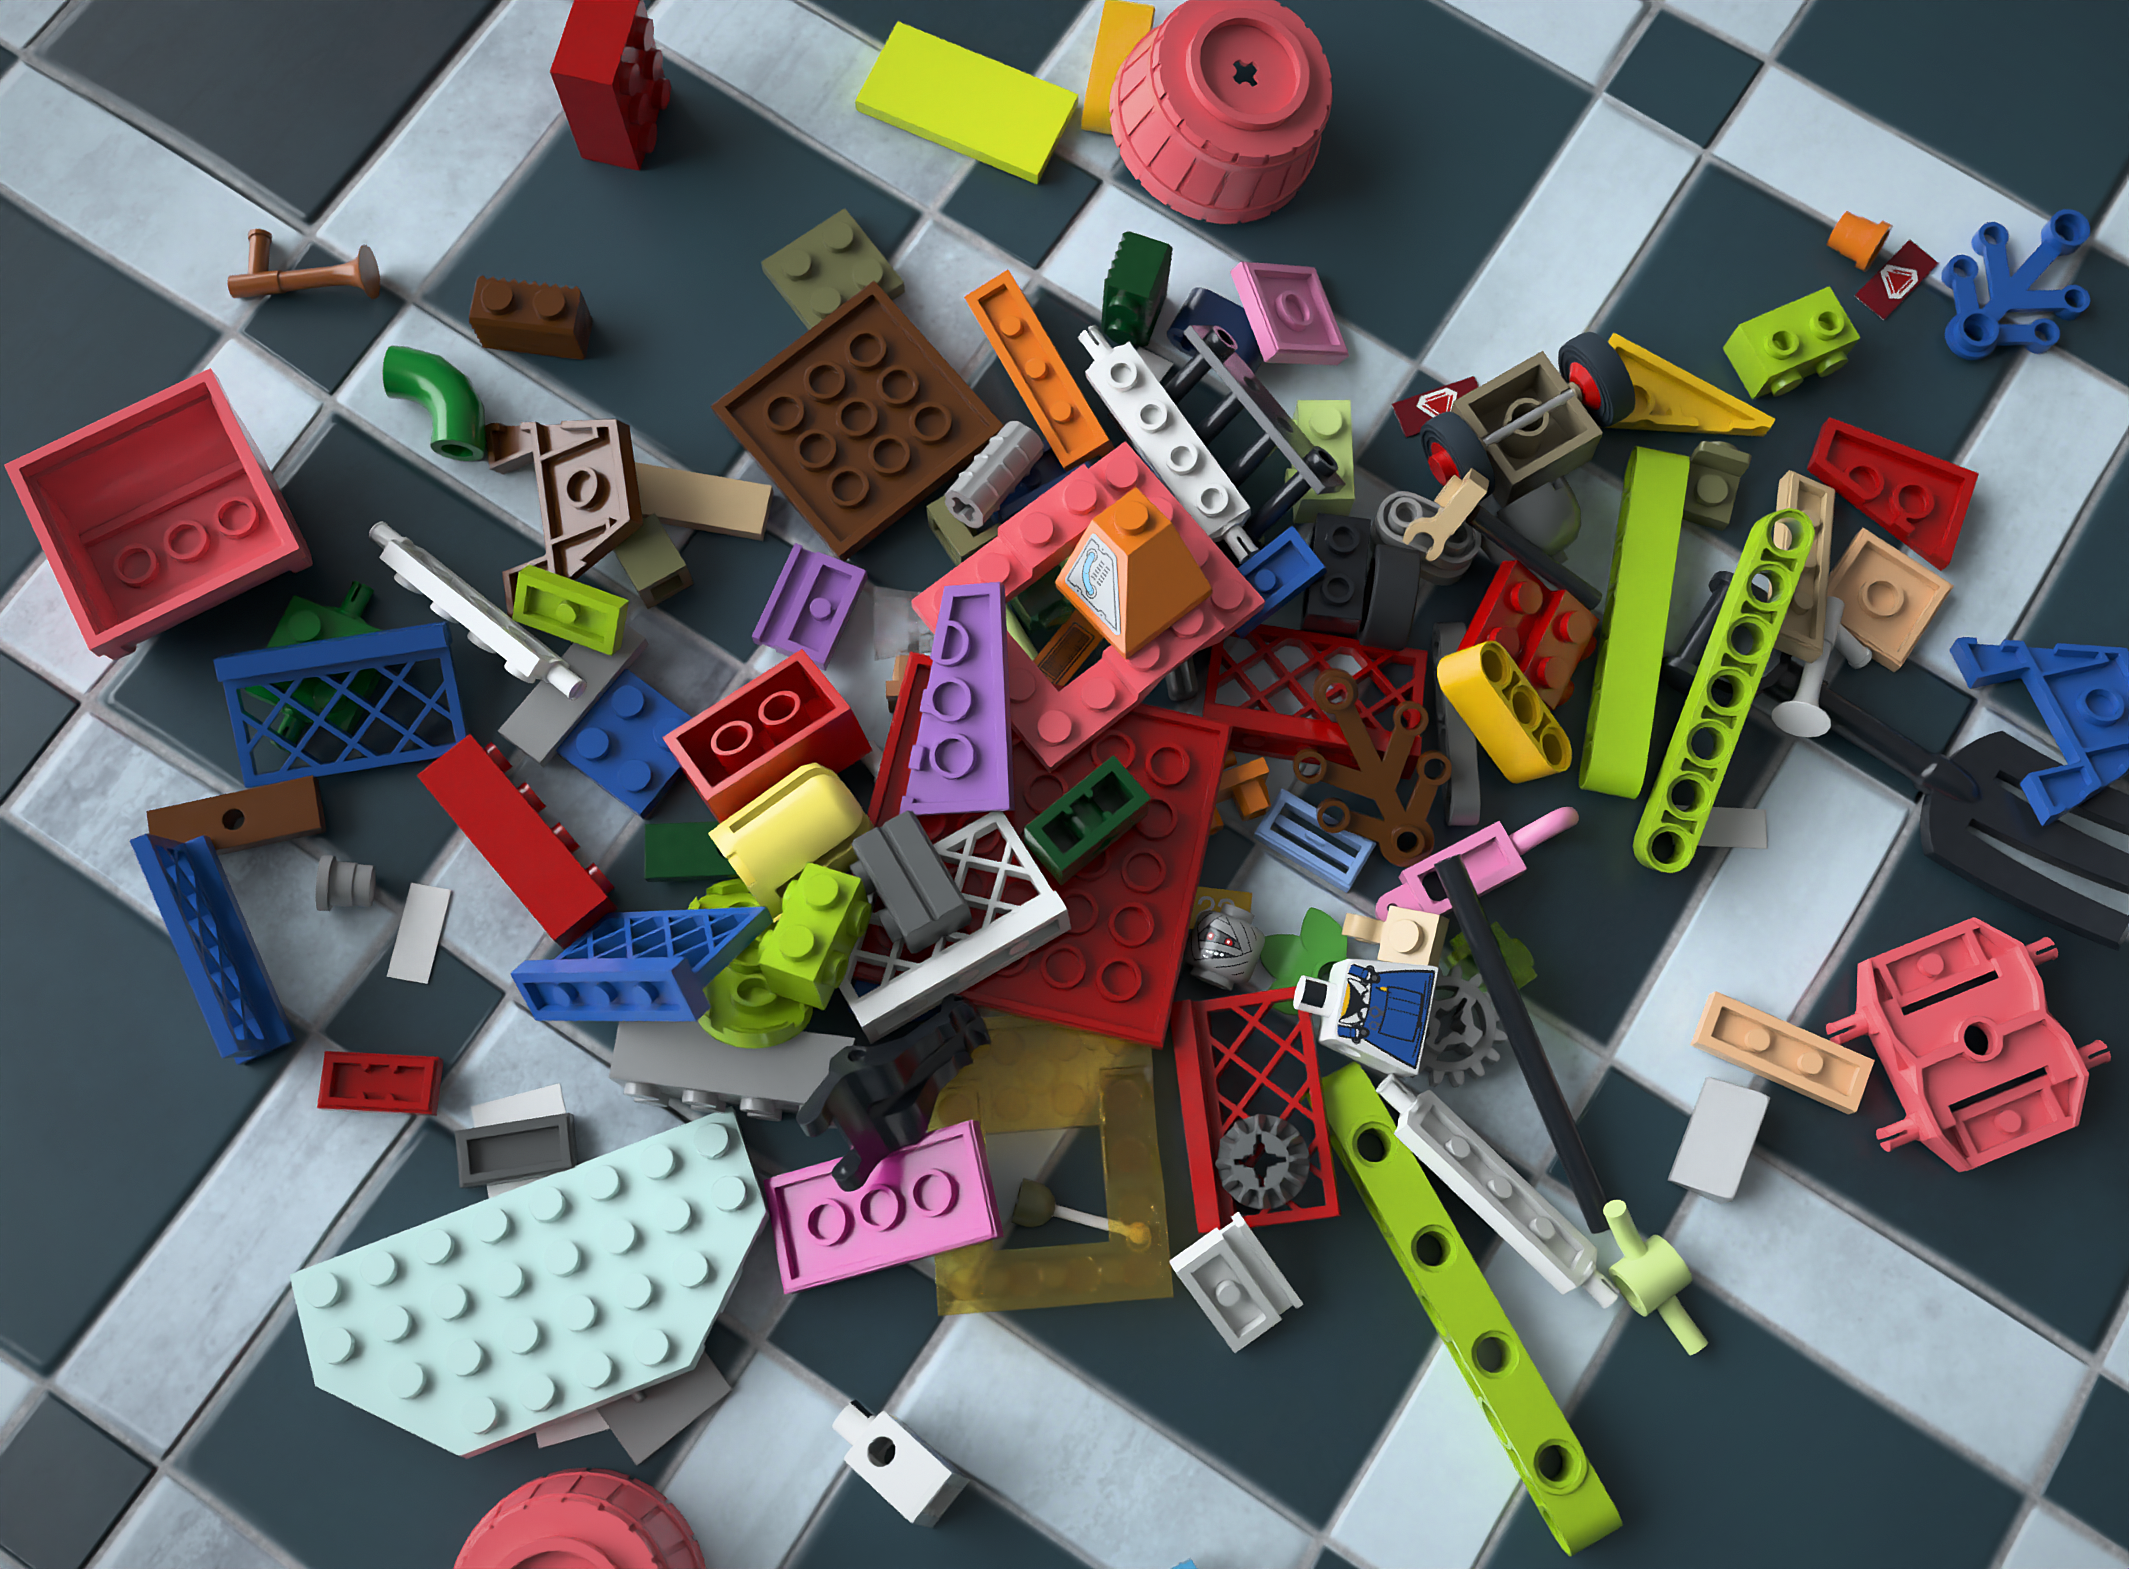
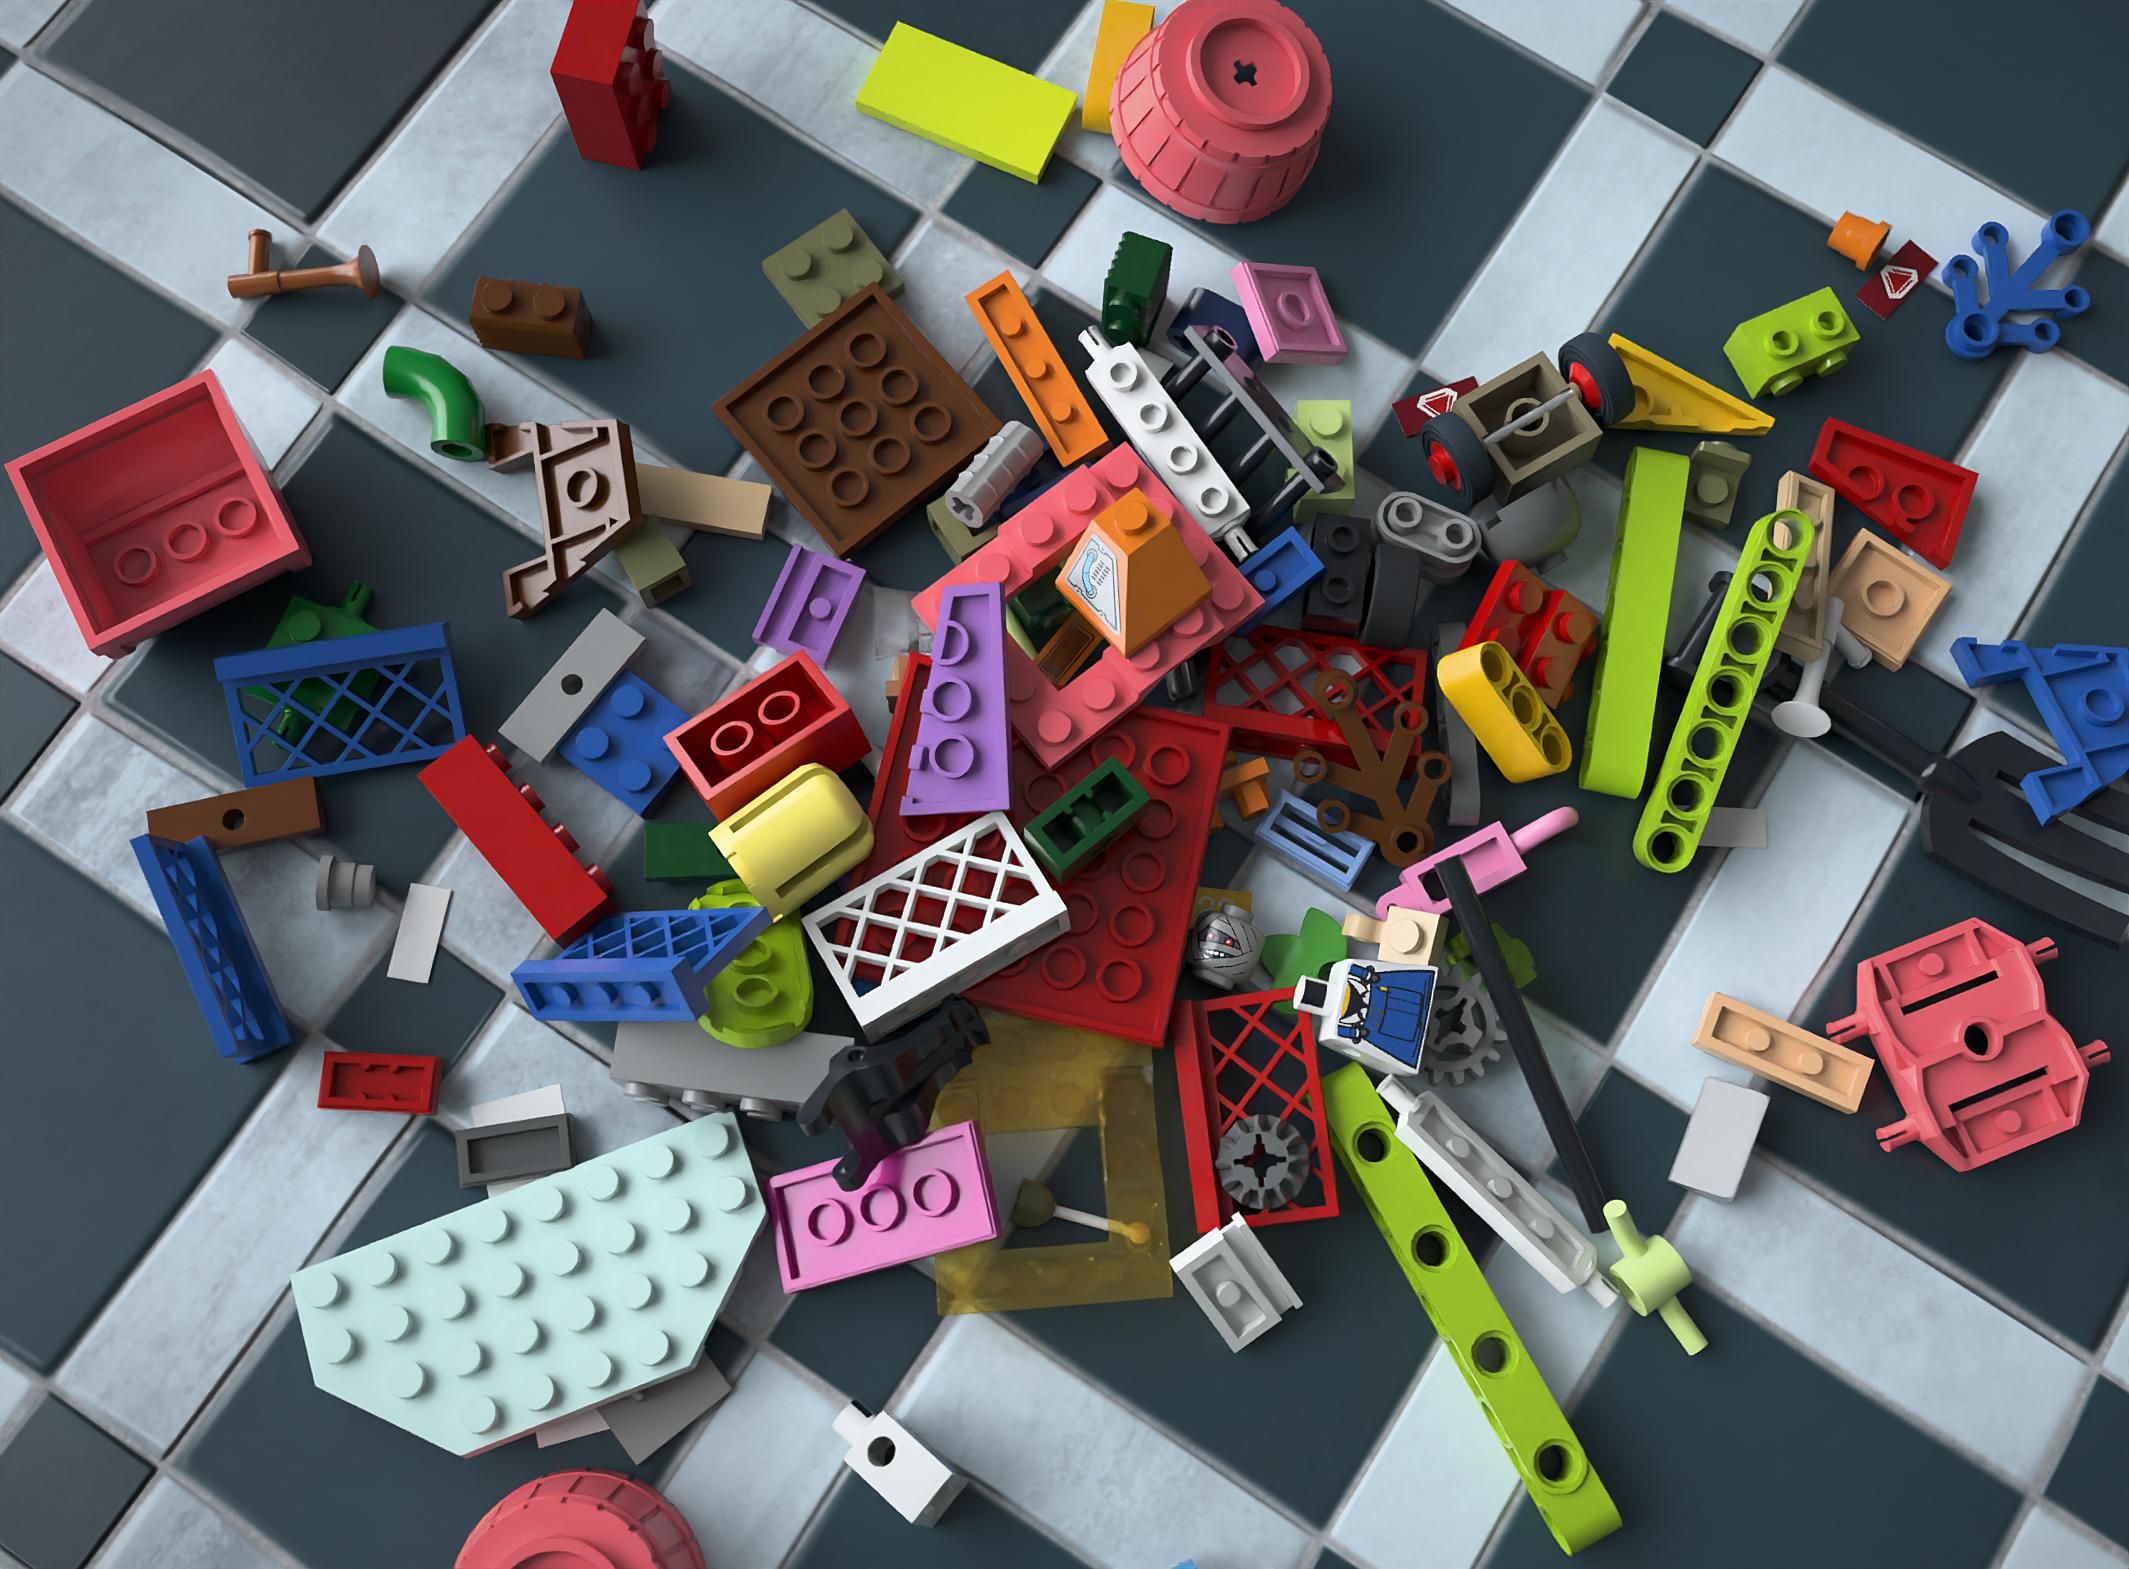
white plate [369,521,587,700] -> none
lime plate [512,564,629,656] -> none
lime brick [757,861,872,1010] -> none
dark grey brick [849,810,973,954] -> none
tan plate [1403,468,1489,562] -> none
black bar [1465,505,1603,611] -> none

